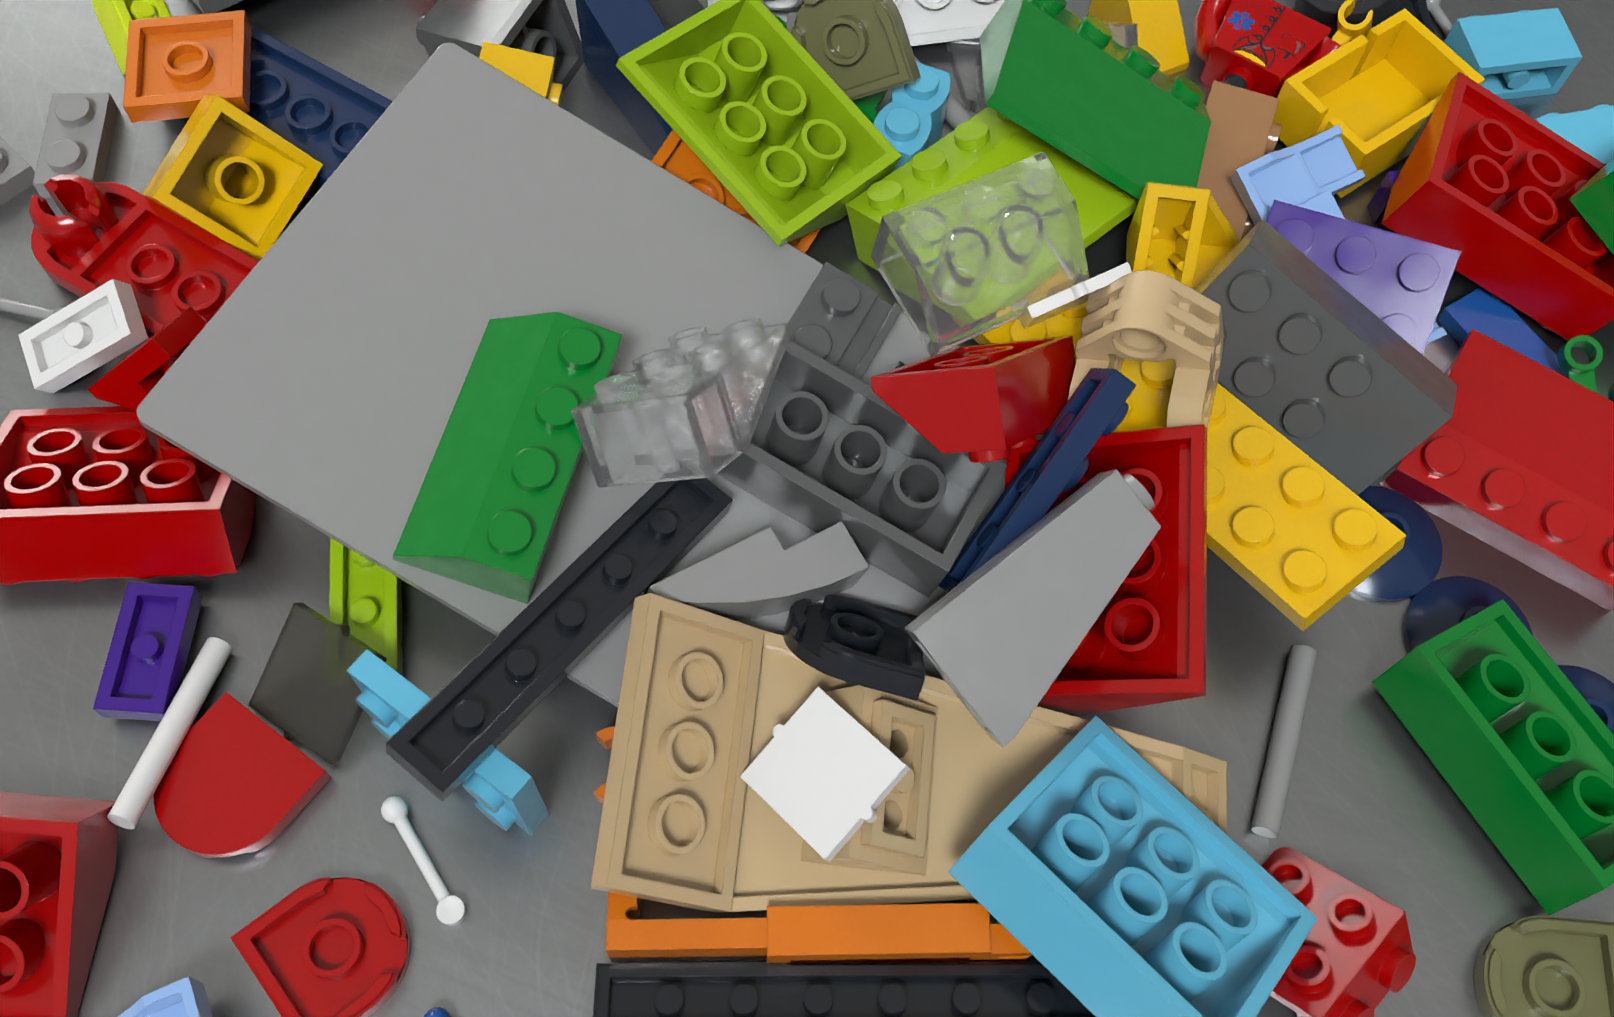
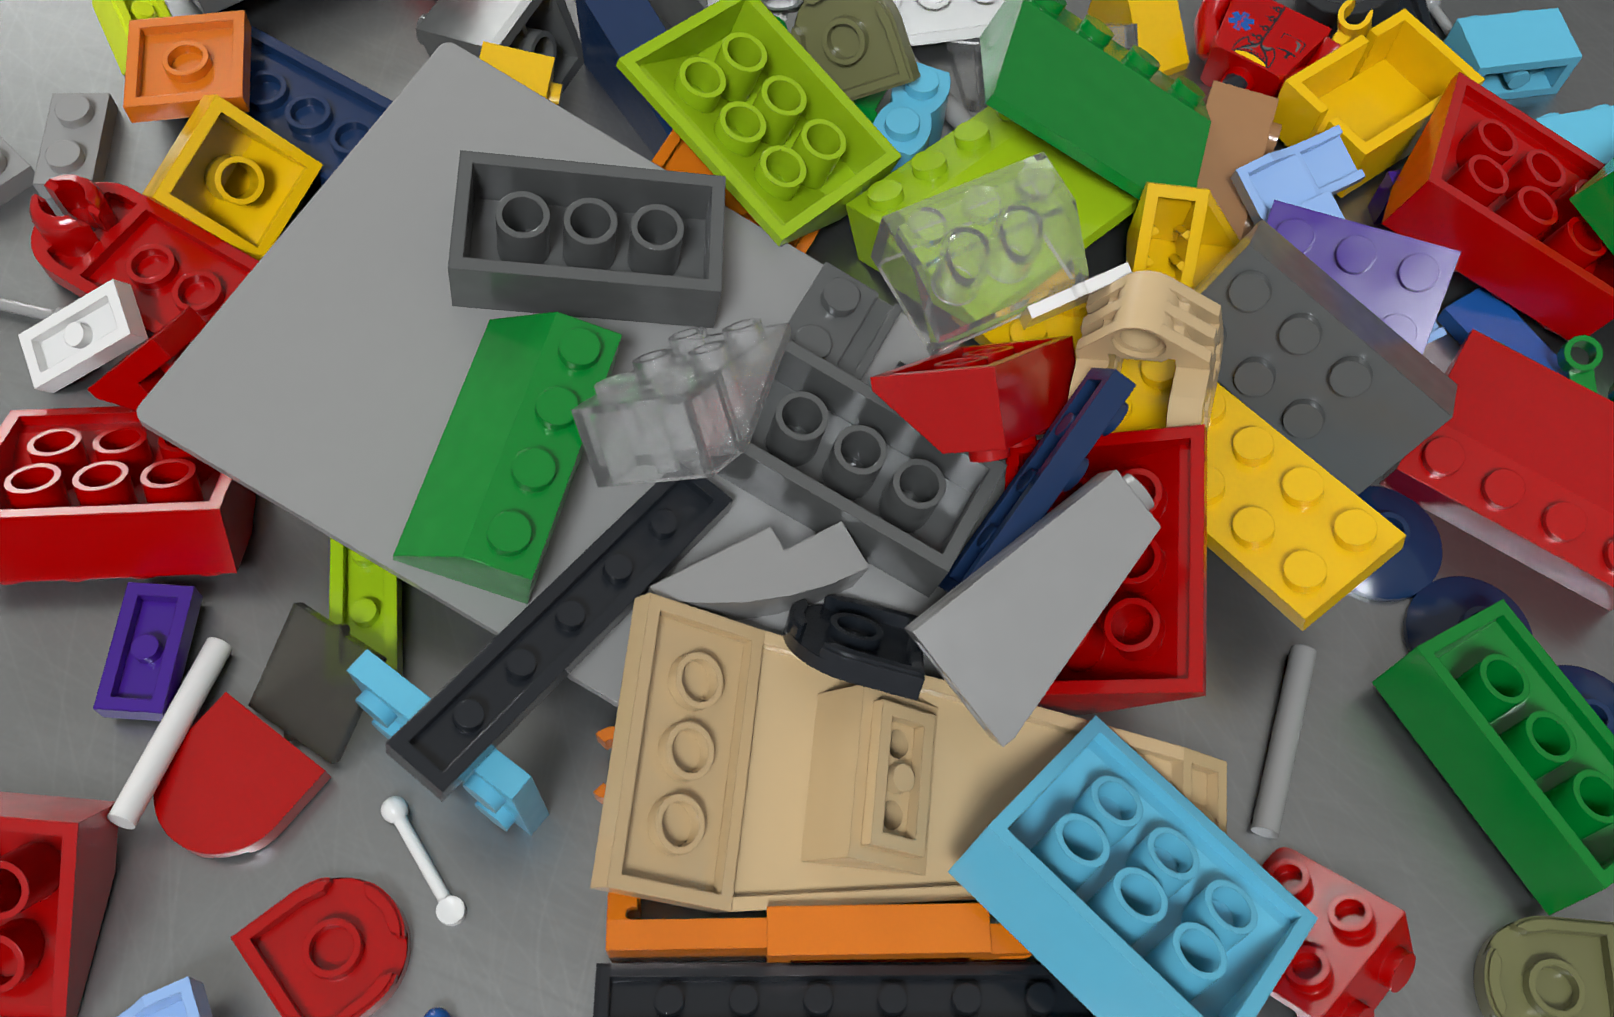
white piece [740,687,910,862] -> none
none -> dark grey brick [448,150,726,328]

